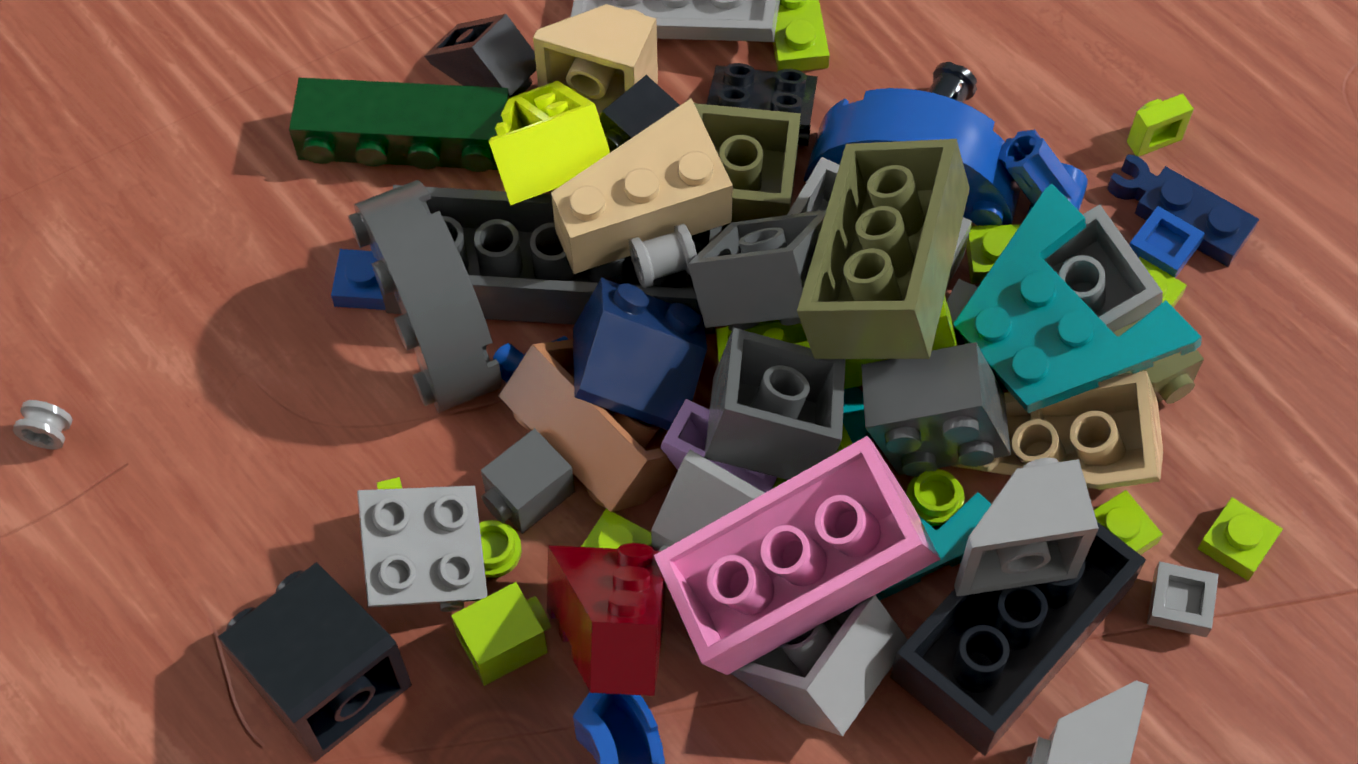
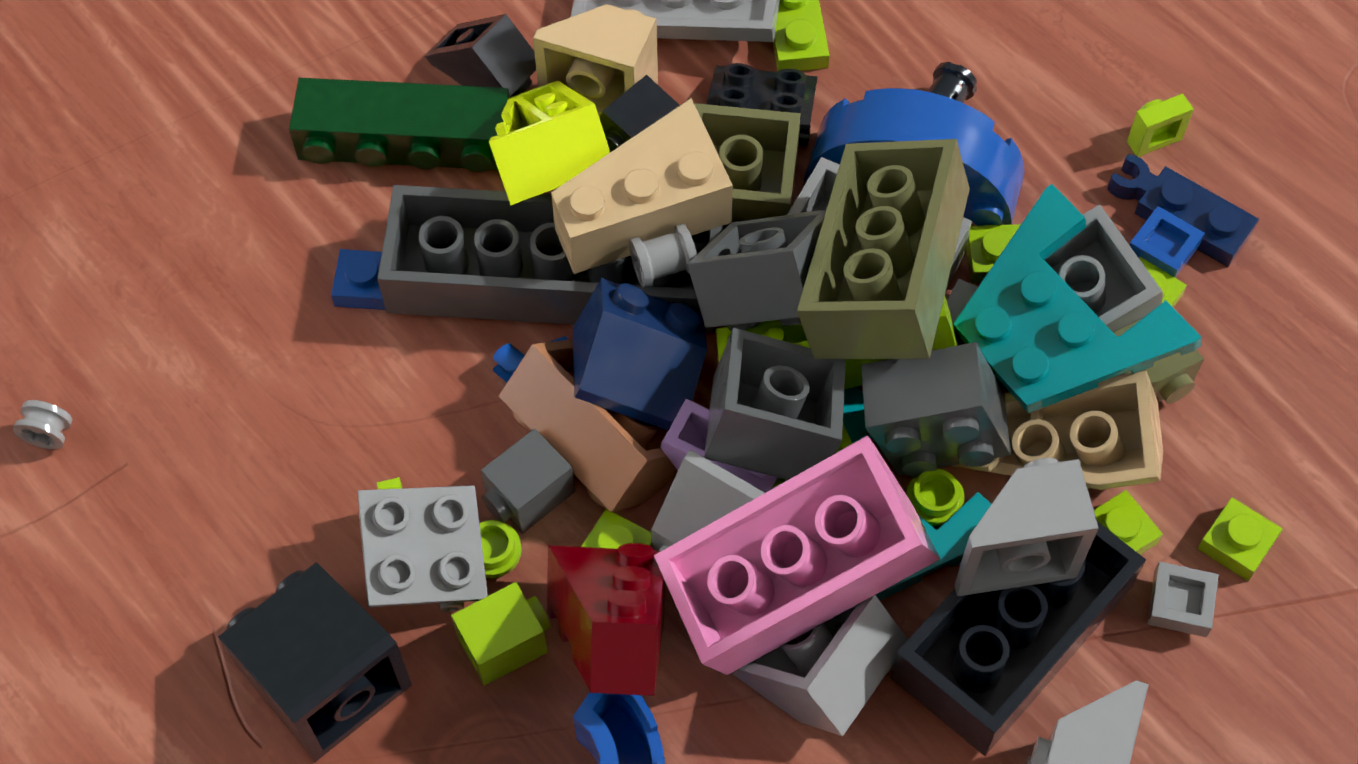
dark grey brick [348,180,502,413] -> none
blue piece [998,129,1088,213] -> none

